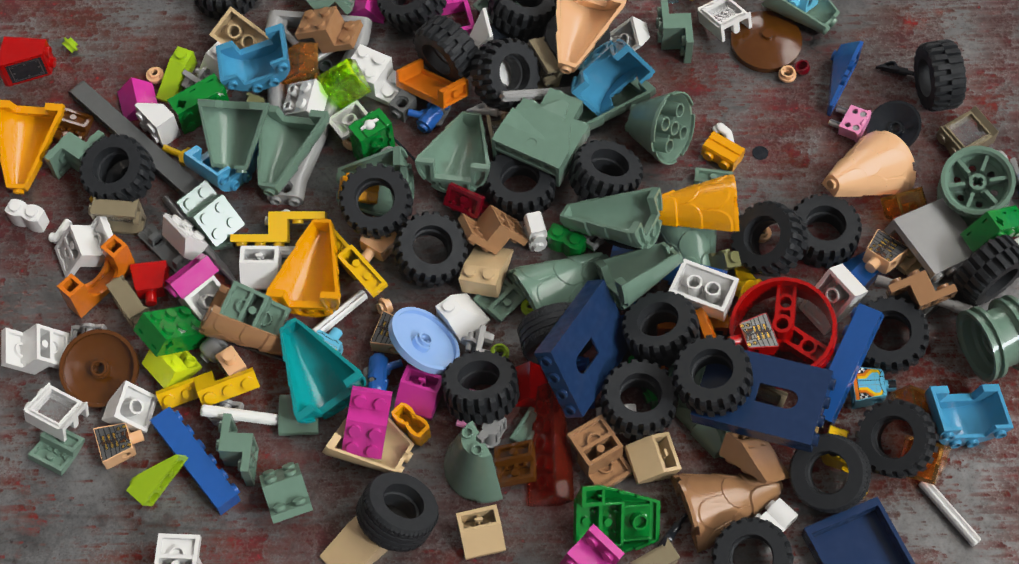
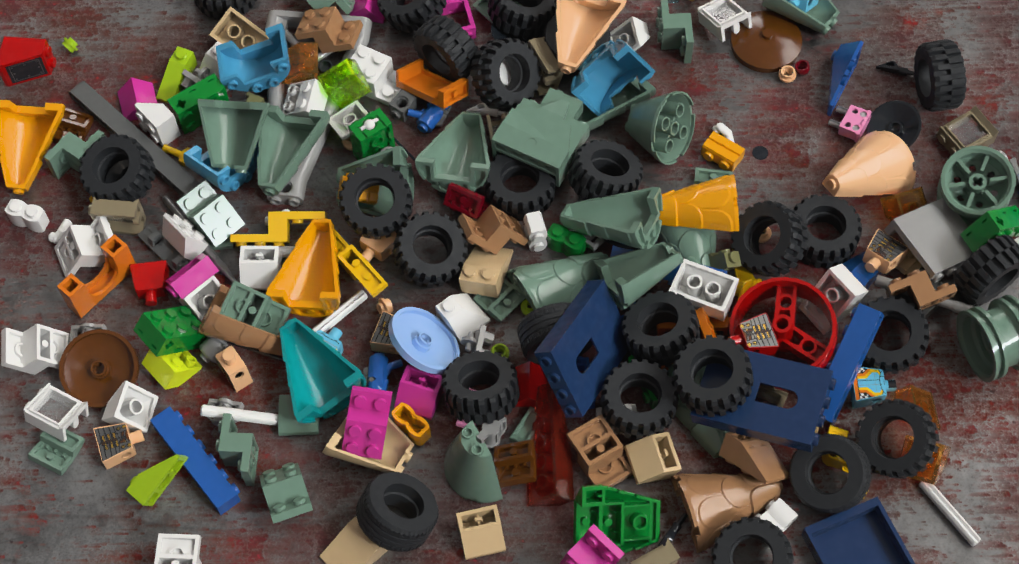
dark tan window [106,275,150,336] -> none
light nougat plate [146,67,164,84] -> none
yellow bracket [155,367,260,410] -> none
white slope [469,8,493,50] -> none
light grey axle [499,86,573,102] -> none
dark azure cylinder [925,384,1014,449] -> none

